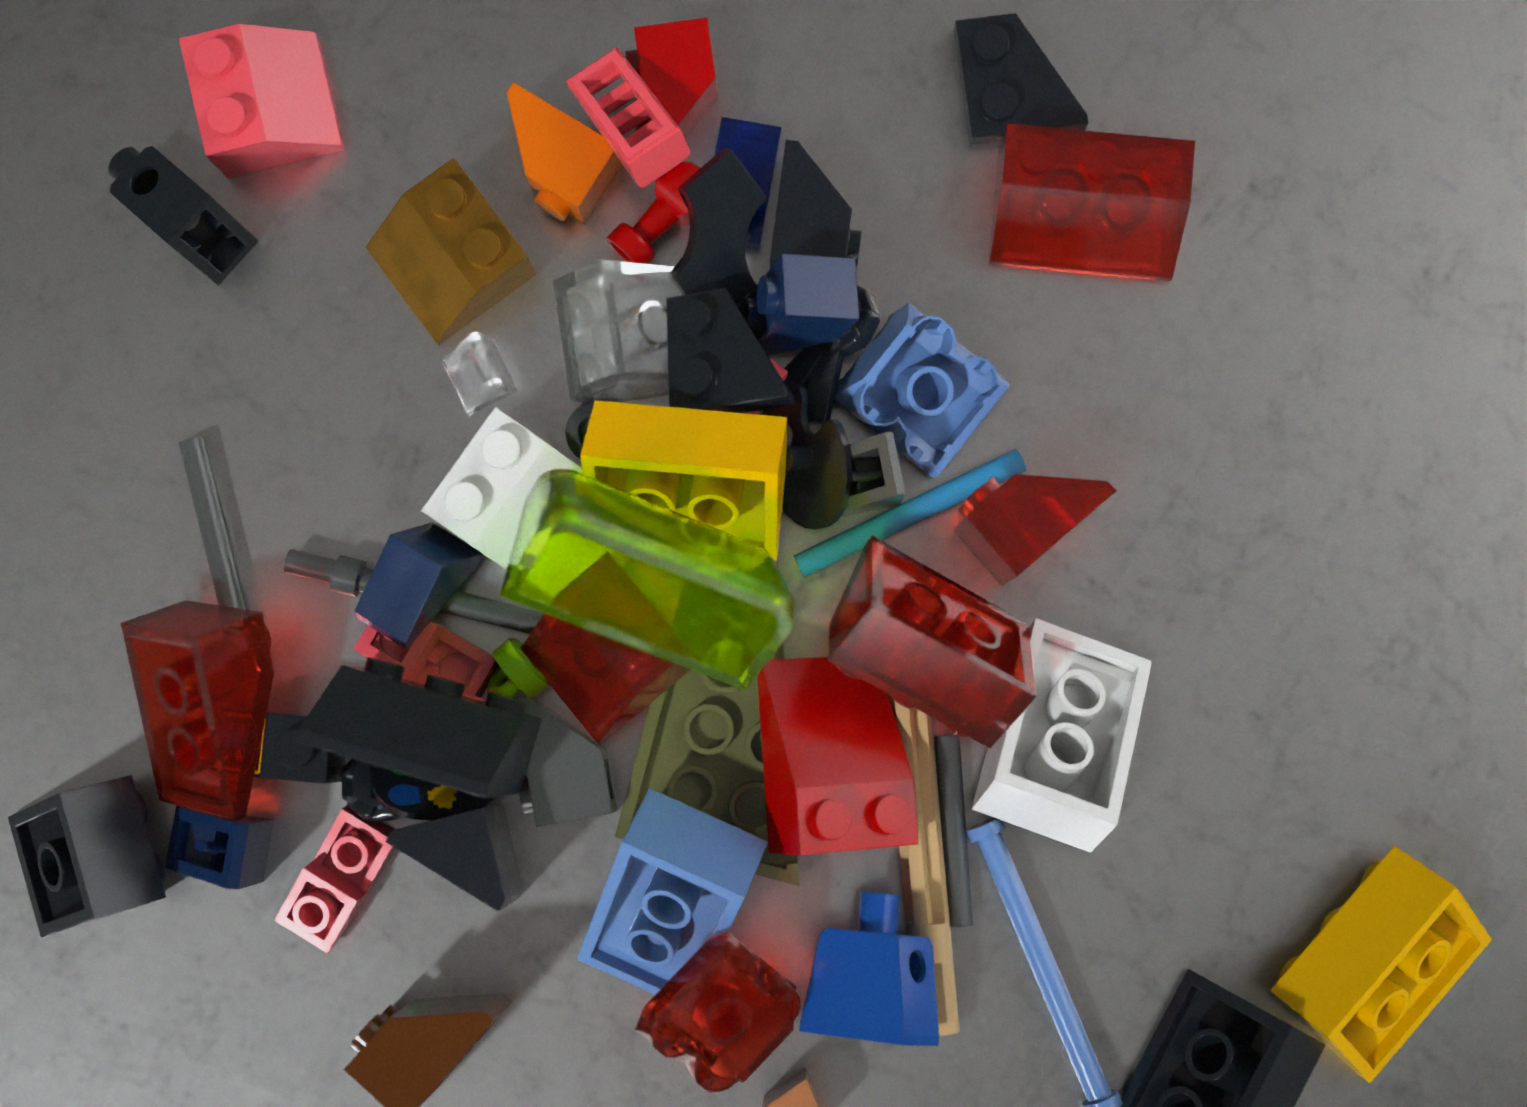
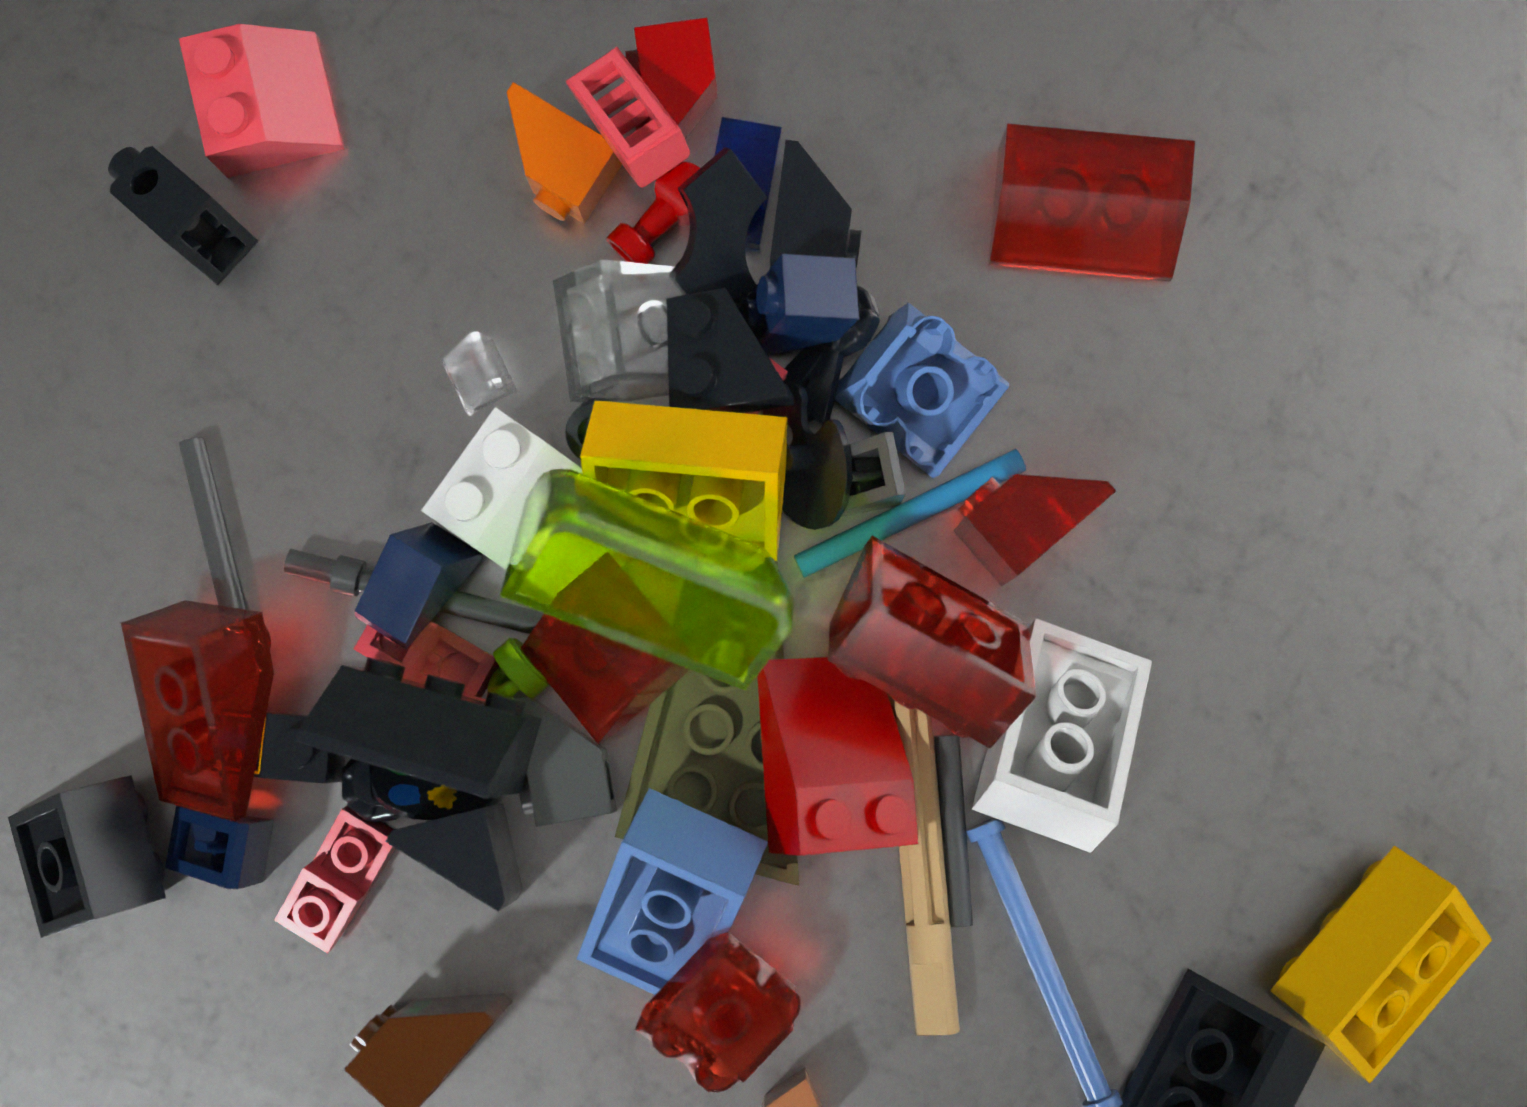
pearl gold slope [366,158,537,346] -> none
blue torso [799,892,939,1046] -> none
black wing [953,13,1089,145] -> none

